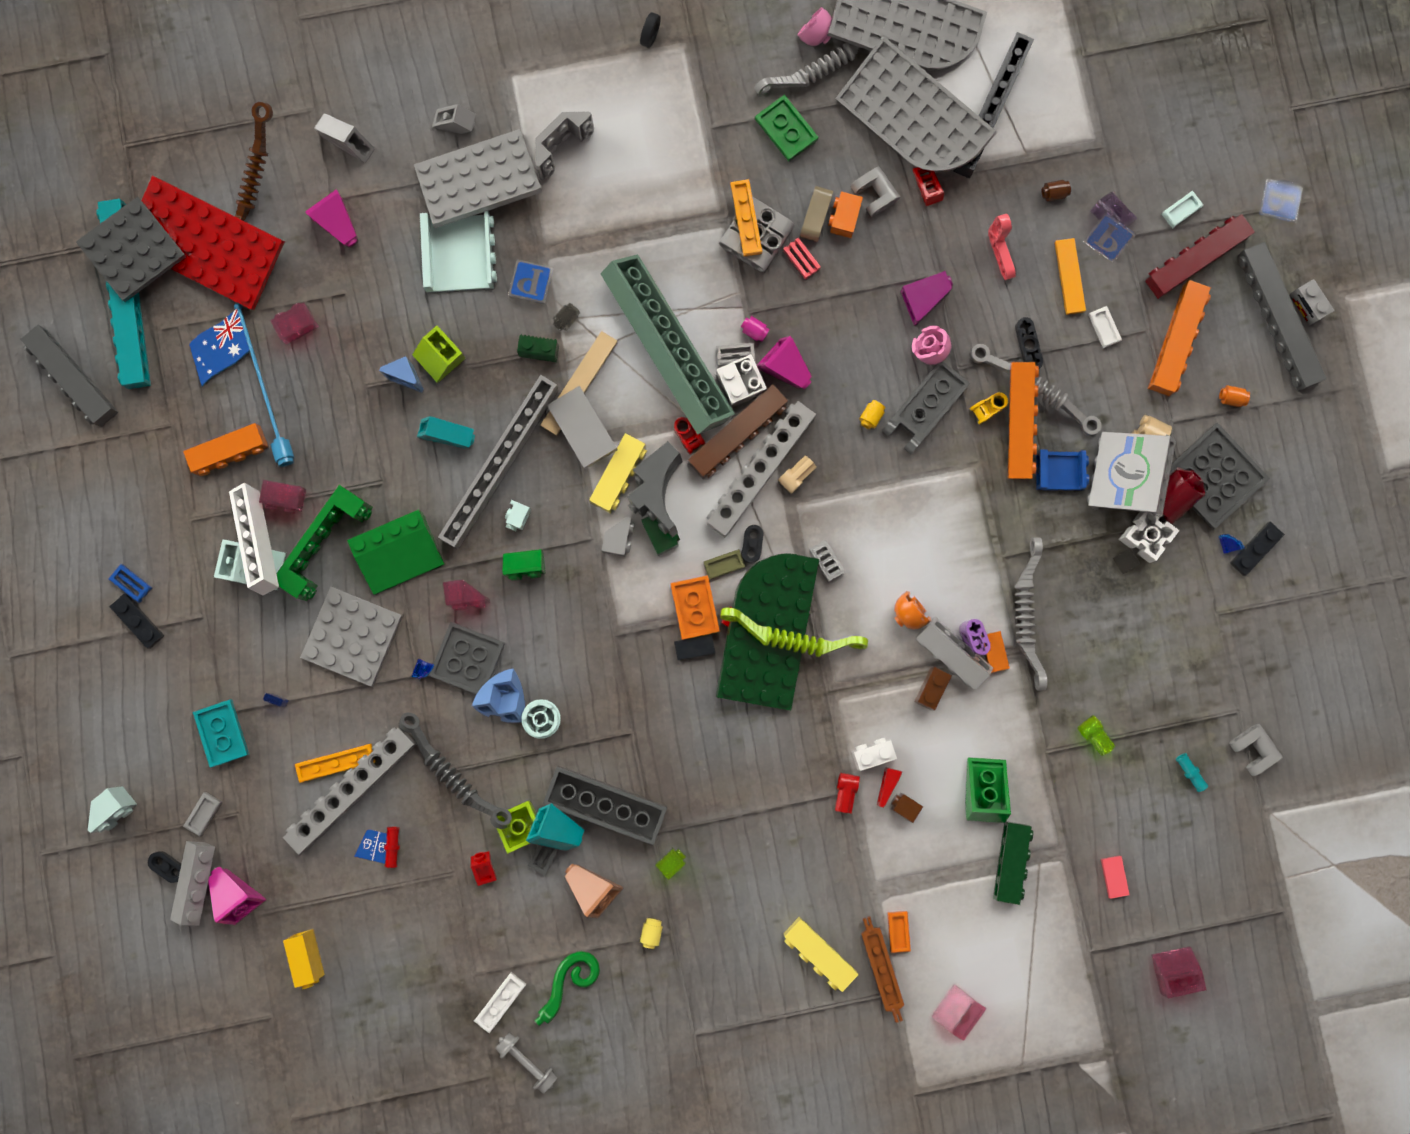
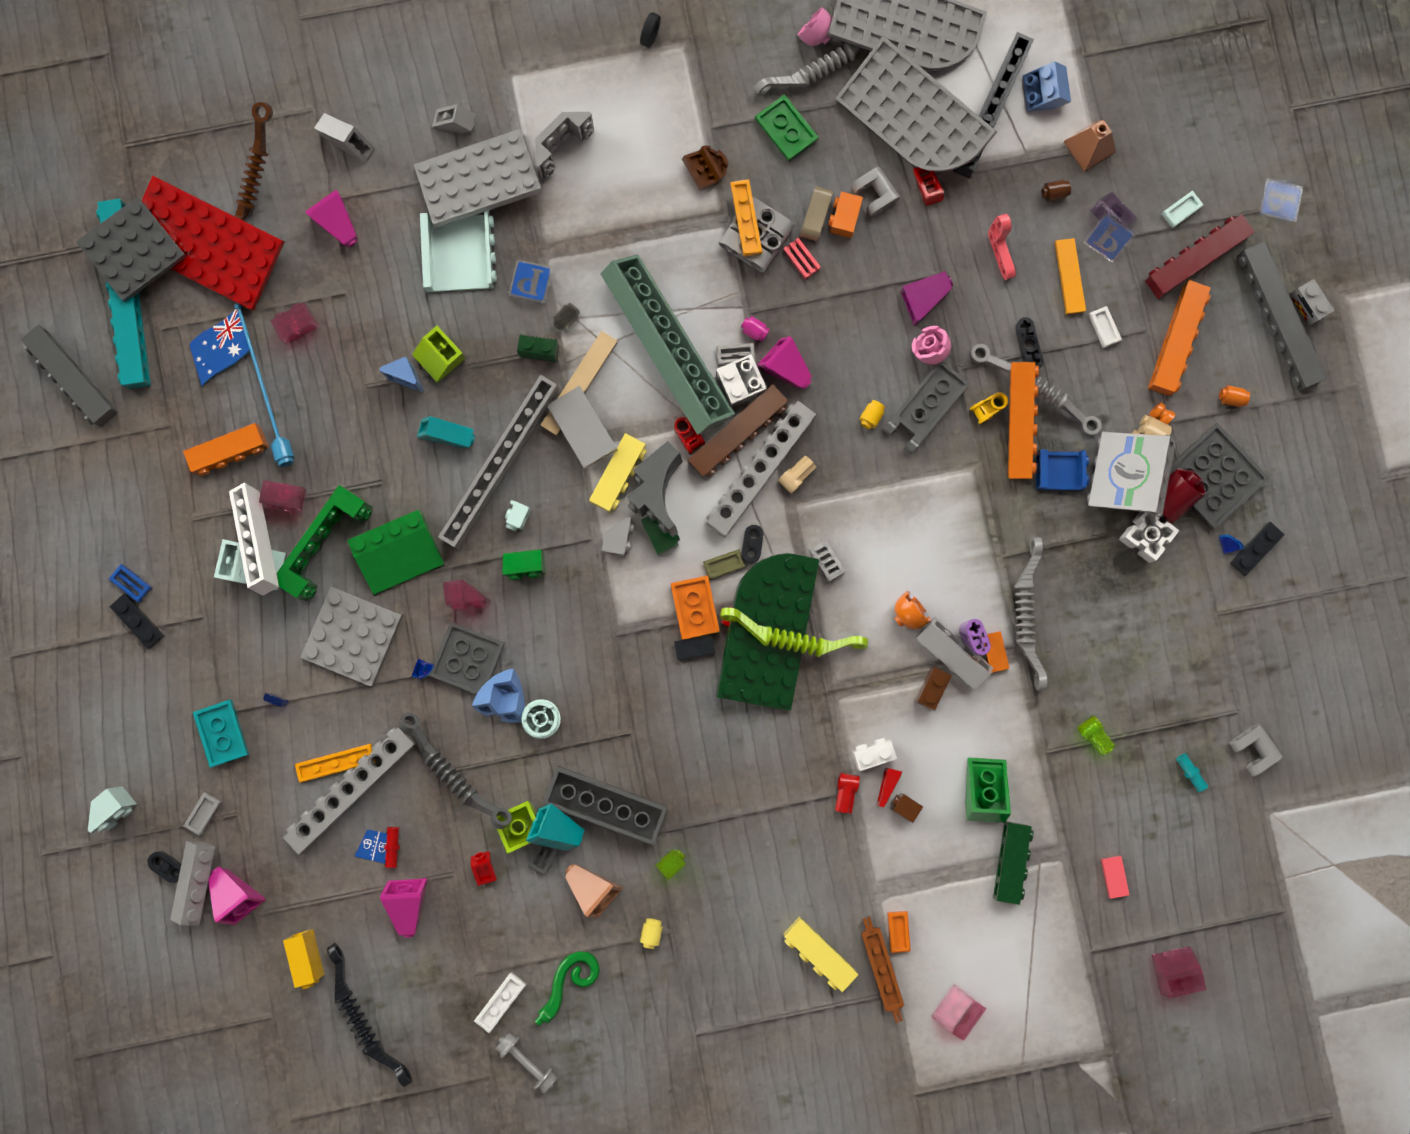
none -> black piece [327,943,412,1087]
none -> dark pink slope [380,878,427,938]
none -> reddish brown slope [682,145,728,191]
none -> medium blue slope [1022,61,1071,111]
none -> nougat slope [1064,120,1116,172]
none -> orange wheel [1148,402,1176,424]

